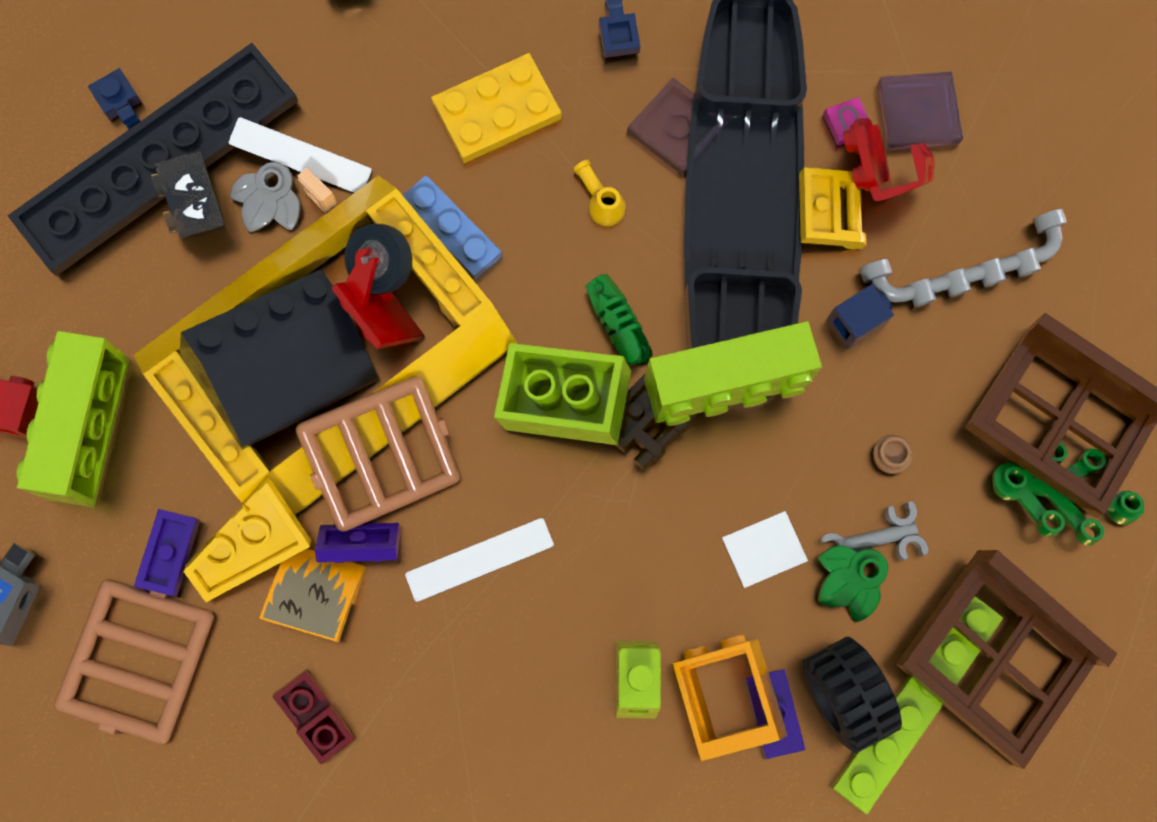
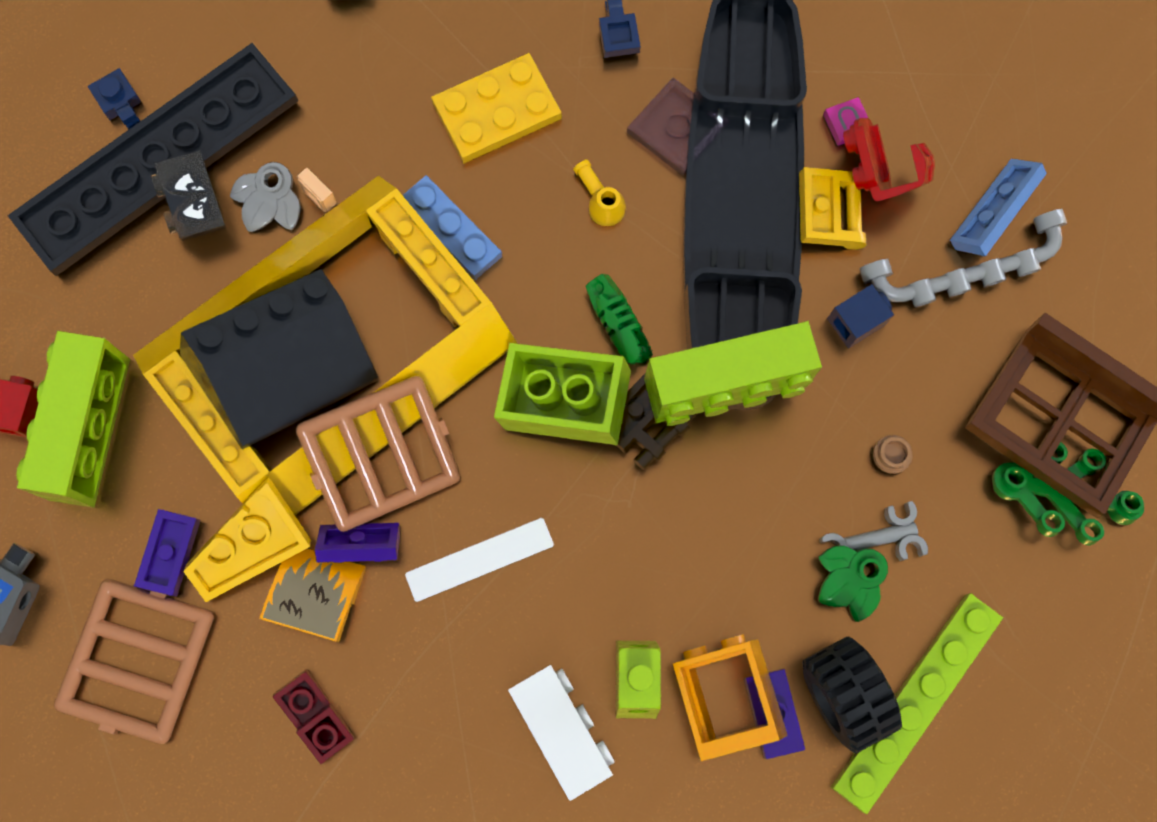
white sticker [229,117,372,193] -> none
plate [331,224,425,349] -> none
white sticker [722,511,808,588] -> none
clear purple tile [878,72,963,149] -> none
reddish brown window [896,550,1117,769] -> none
none -> white brick [508,665,615,801]
none -> medium blue plate [950,159,1047,256]

